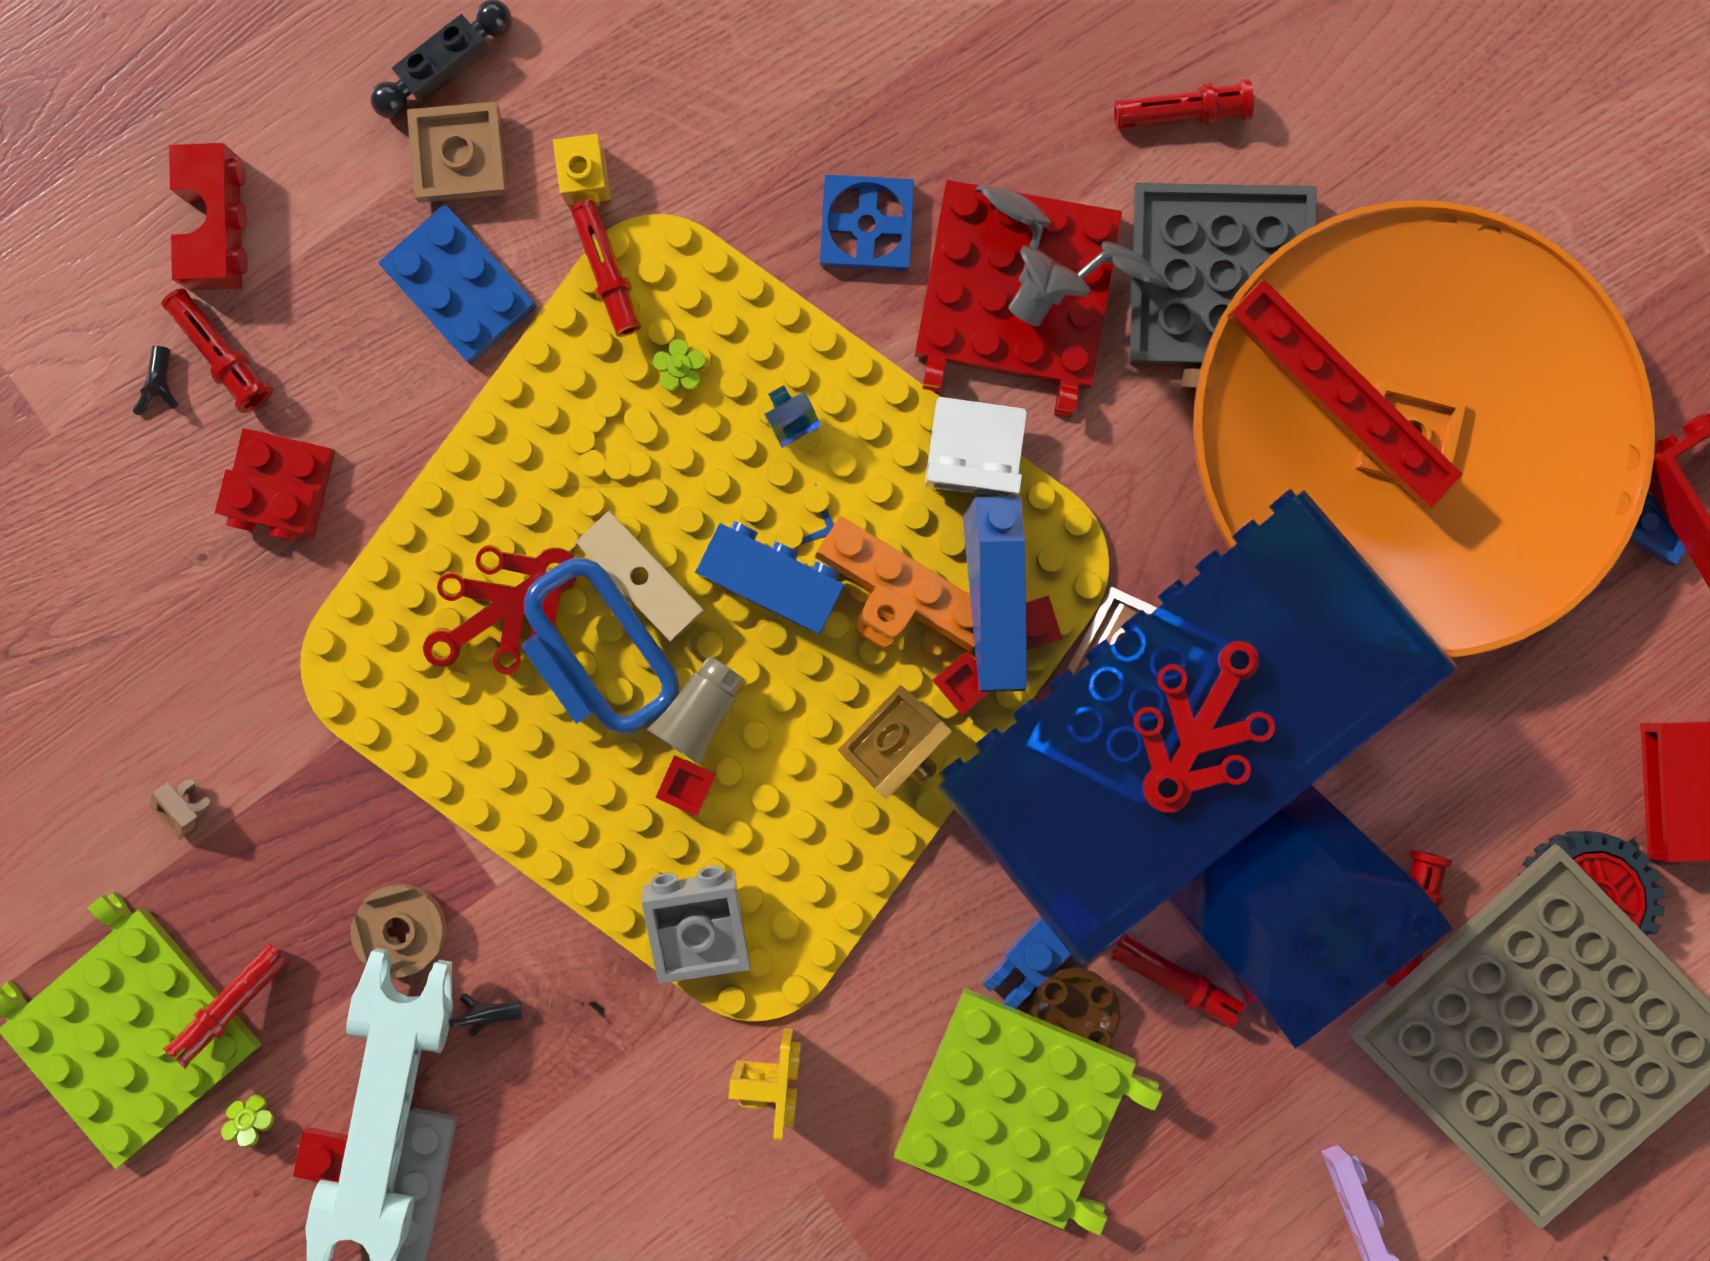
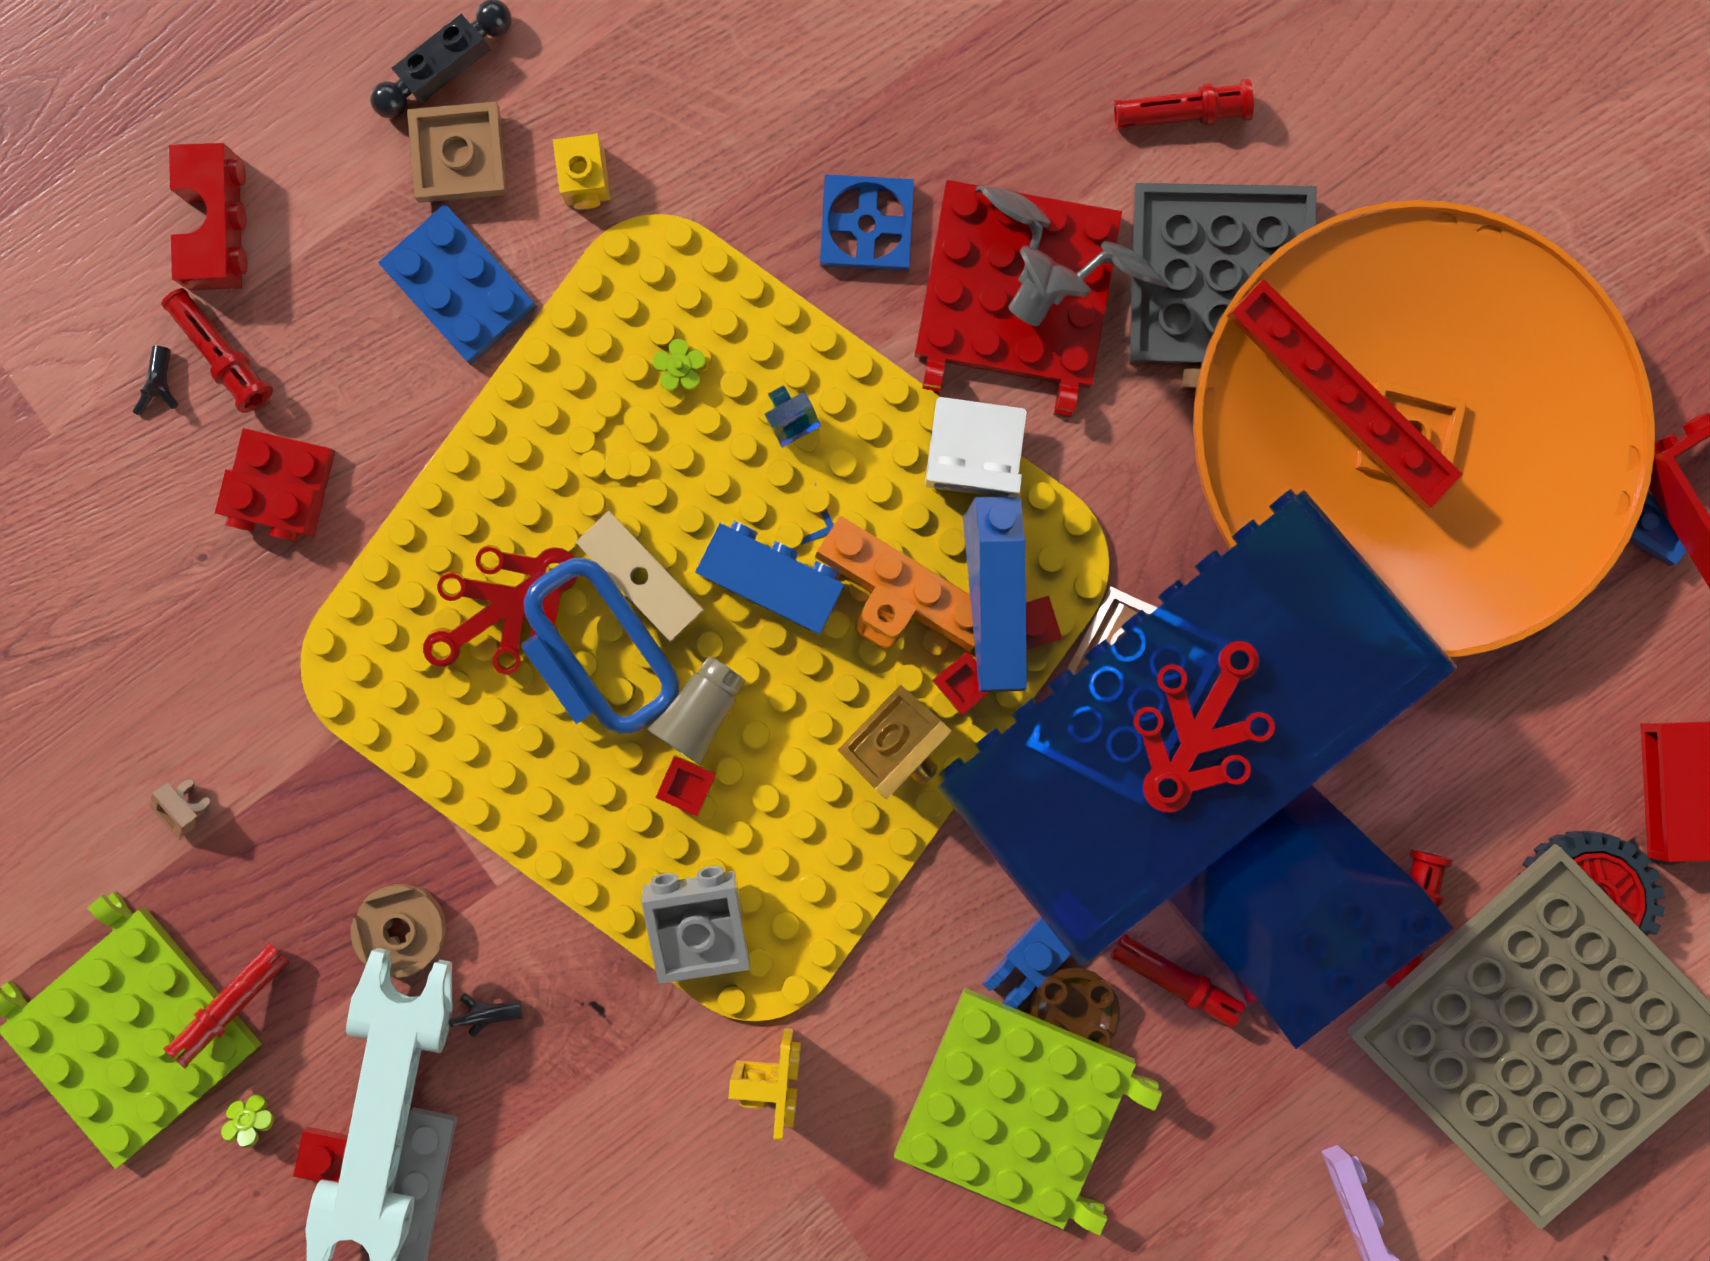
red pin [570,200,641,337] -> none

